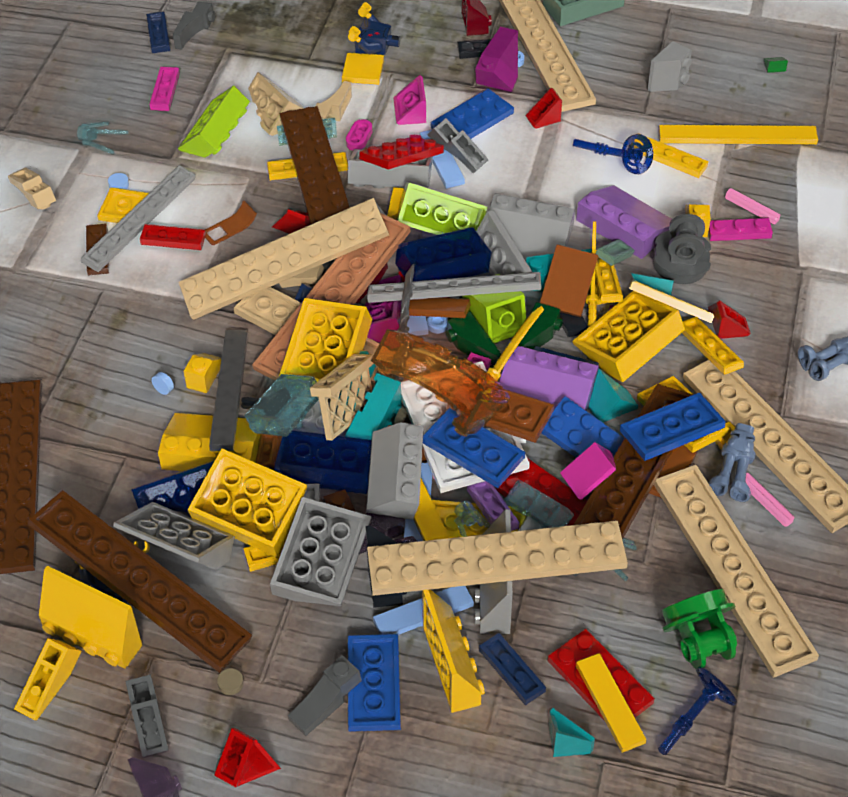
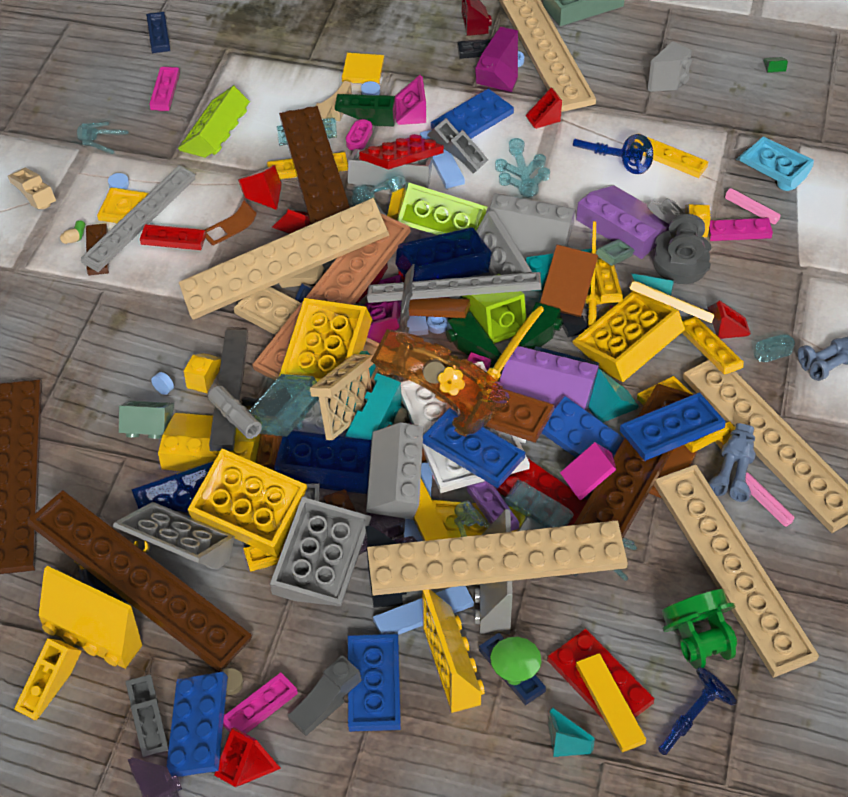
dark grey slope [173,1,215,50] -> none
tan wedge [248,72,304,136] -> none
dark blue torso [348,2,401,55] -> none
yellow tile [659,125,818,144] -> none
none -> tan arm [60,221,85,244]
none -> sand green slope [119,401,174,439]
none -> blue plate [166,672,228,778]
none -> light grey axle [208,386,262,439]
none -> dark pink plate [223,672,298,734]
none -> red slope [238,165,282,210]
none -> dark green slope [335,94,396,127]
none -> clear light blue plant [351,175,406,206]
none -> light blue tile [361,81,380,95]
none -> dark tan tile [422,359,445,384]
none -> yellow plant [437,367,465,396]
none -> bright green dish [490,637,542,685]
none -> clear light blue plant [495,138,550,197]
none -> light grey brick [647,198,684,224]
none -> medium azure slope [736,137,814,191]
none -> clear light blue beam [754,334,795,362]

